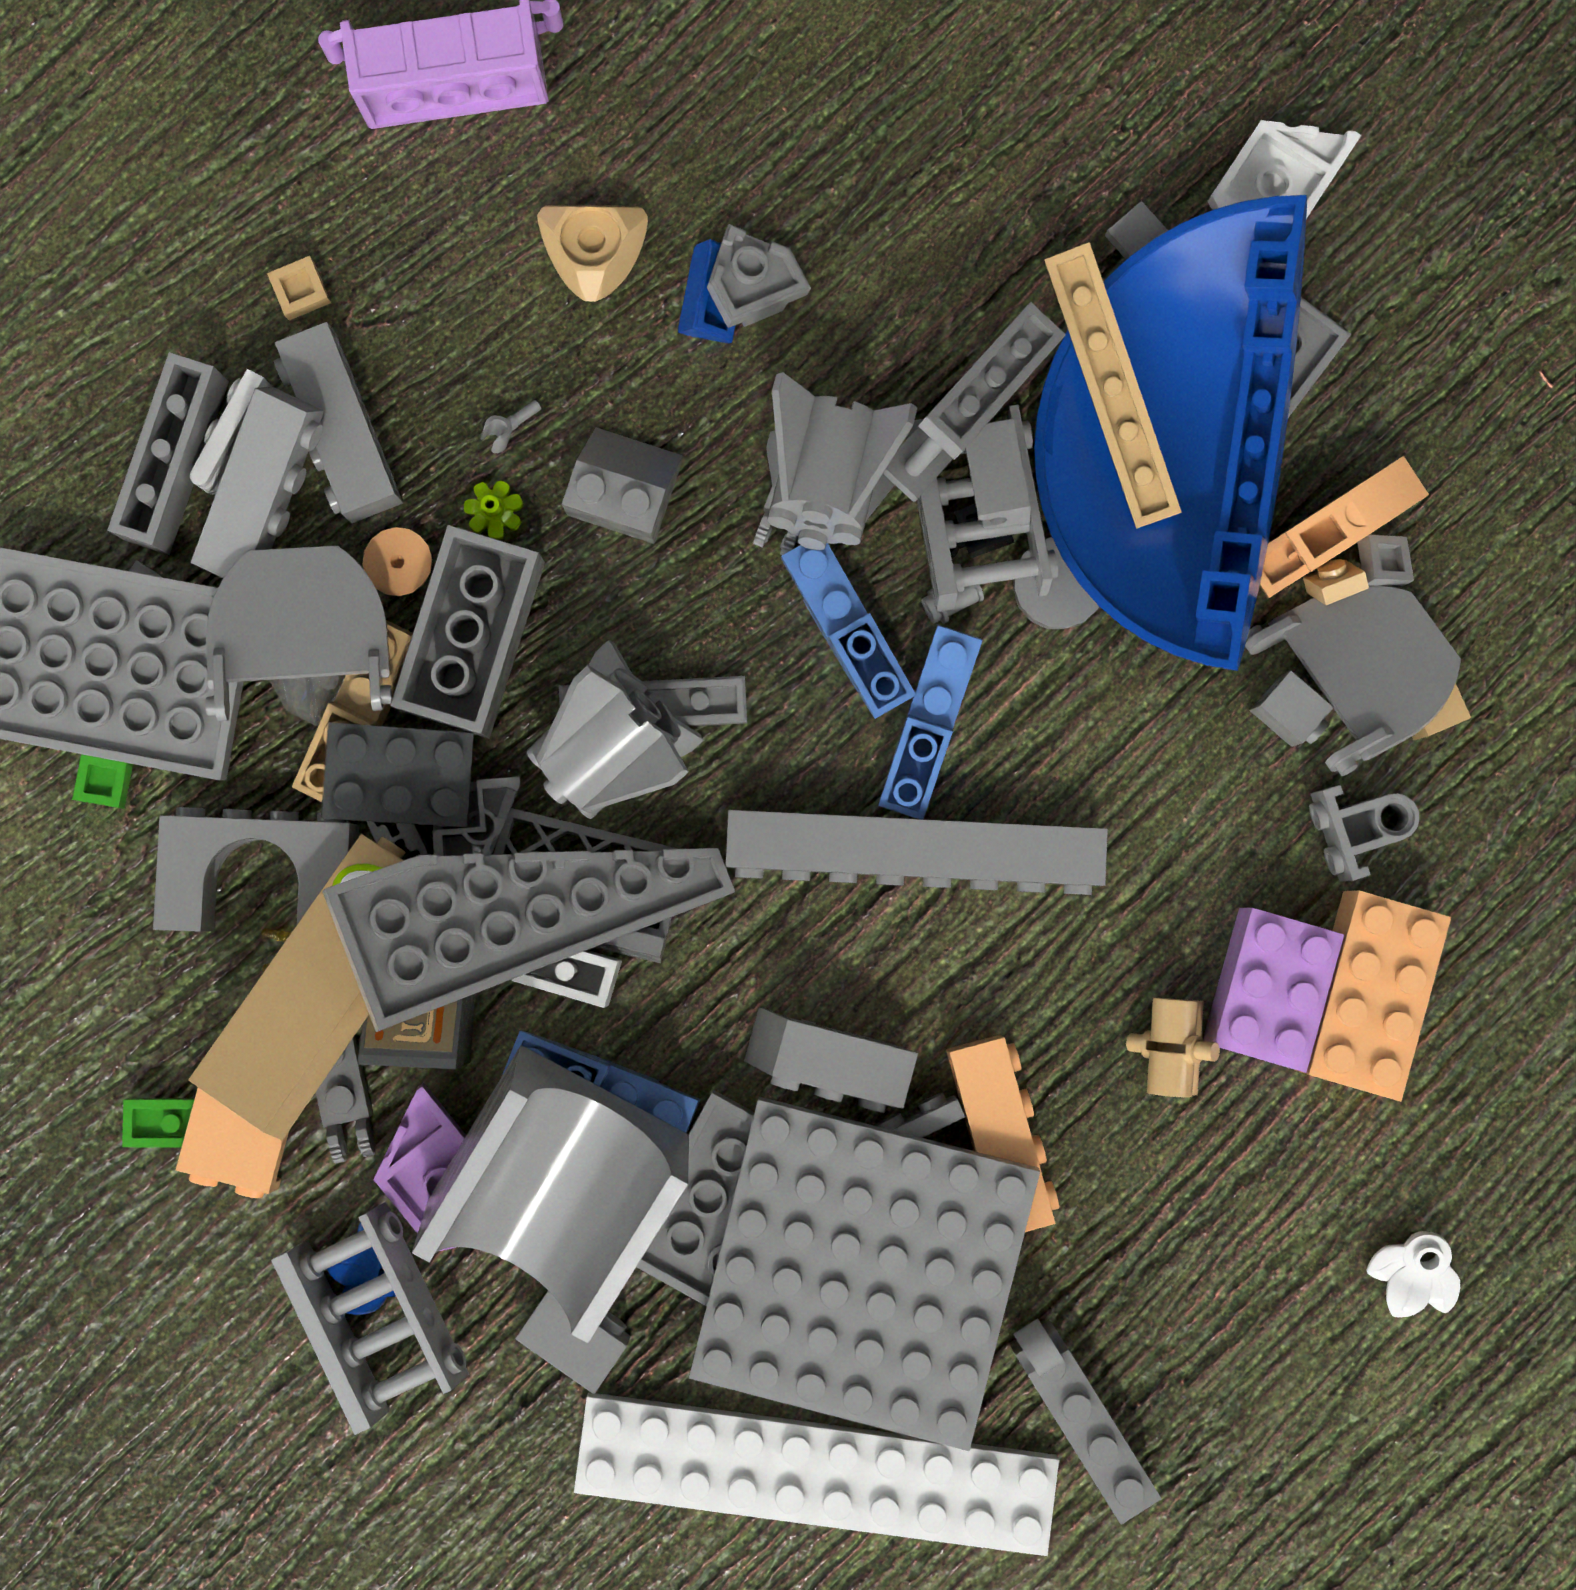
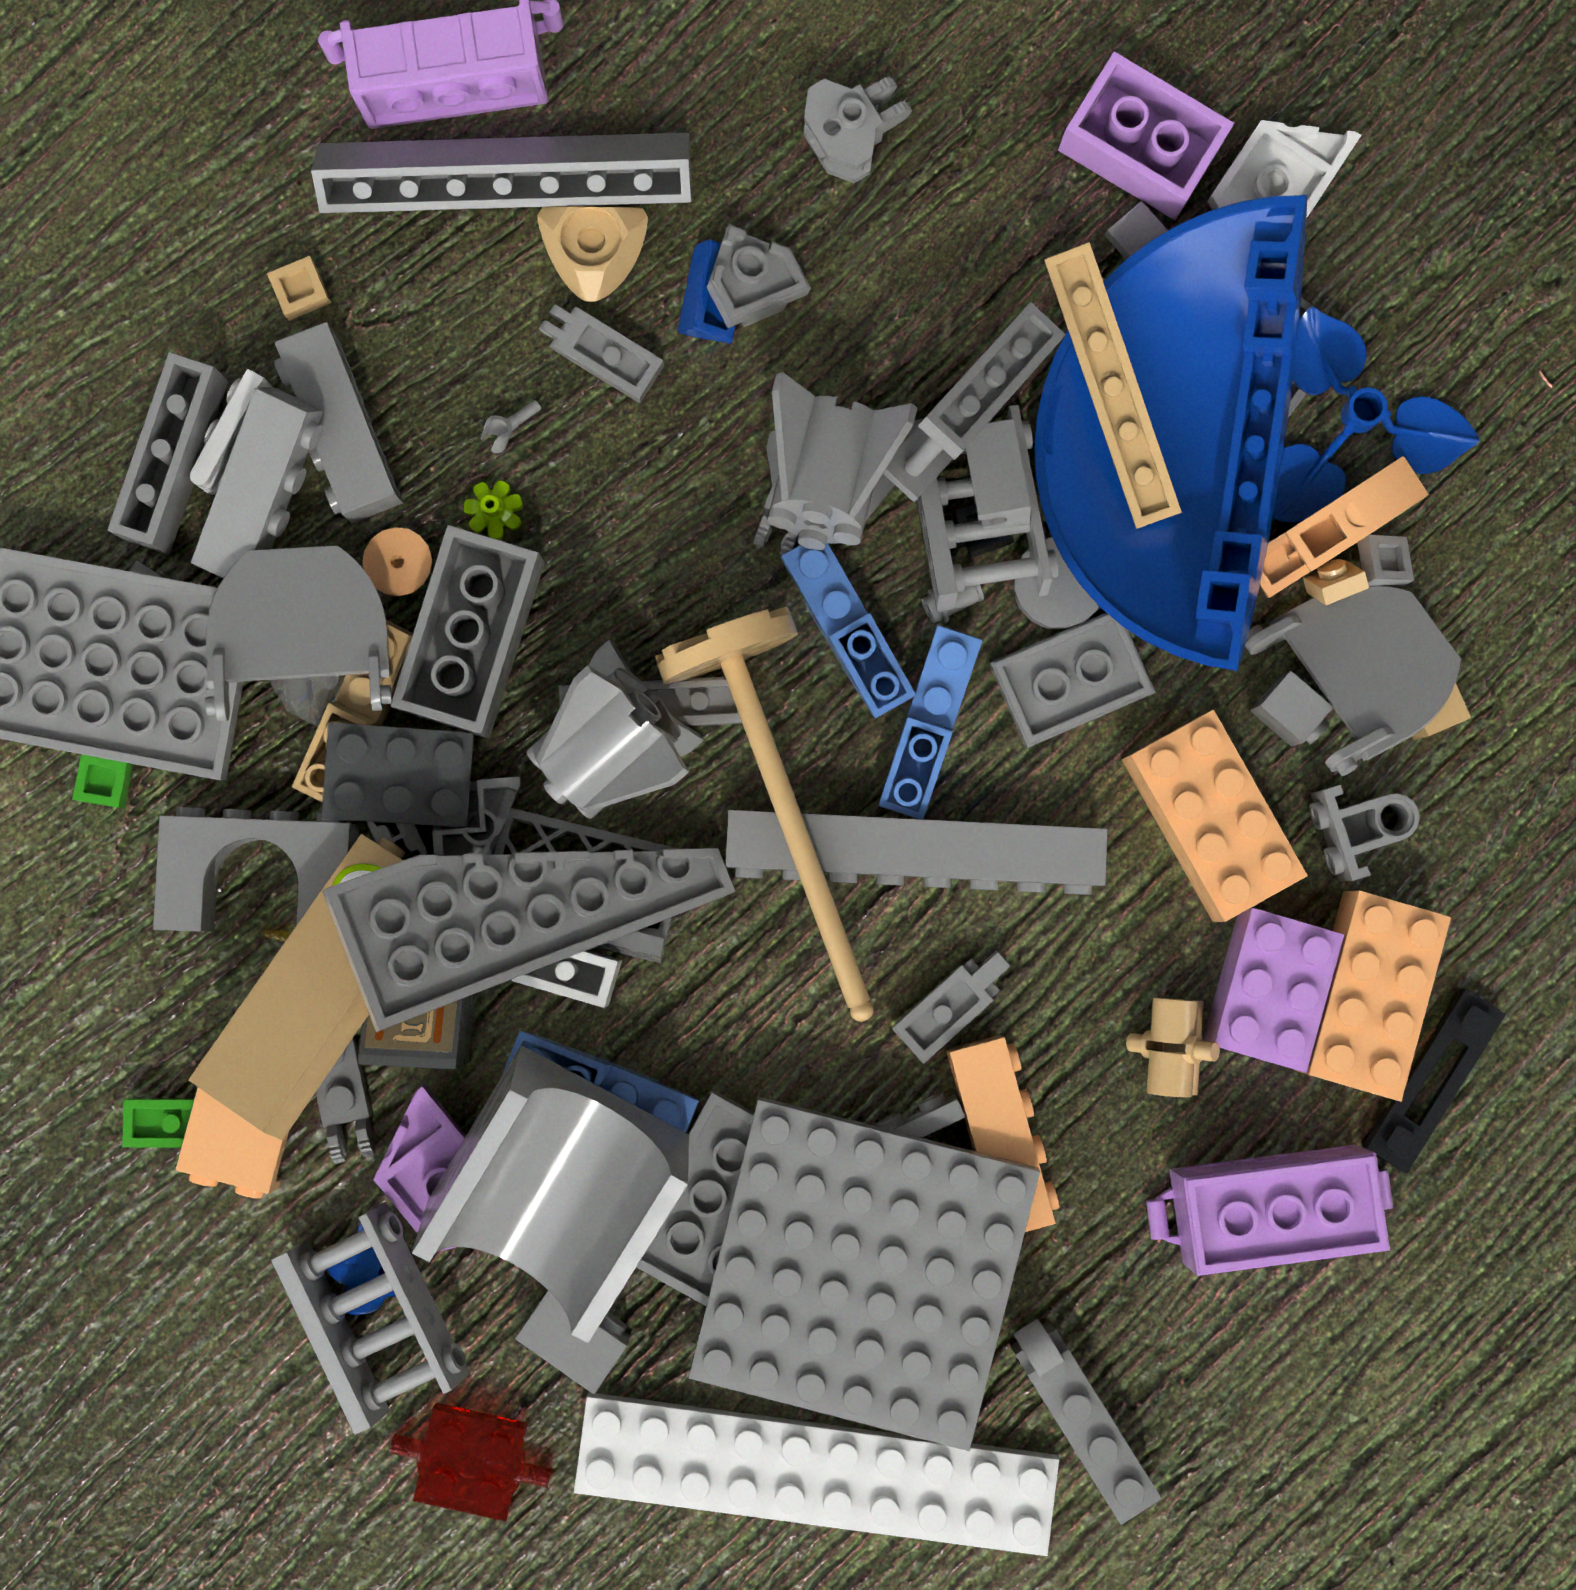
light grey slope [561,427,684,544] -> none
light grey wedge [744,1007,918,1113] -> none
white plate [1366,1231,1460,1317] -> none
none -> light grey brick [311,133,691,213]
none -> clear red plate [389,1403,553,1521]
none -> light grey hinge [539,305,665,403]
none -> tan piece [655,606,874,1022]
none -> light grey hinge [804,76,913,183]
none -> light grey hinge [891,951,1010,1064]
none -> light grey tile [989,613,1156,749]
none -> lavender brick [1058,51,1234,221]
none -> light nougat brick [1121,710,1308,922]
none -> lavender container [1146,1145,1394,1276]
none -> blue plant [1273,307,1479,523]
none -> black container [1362,988,1506,1174]

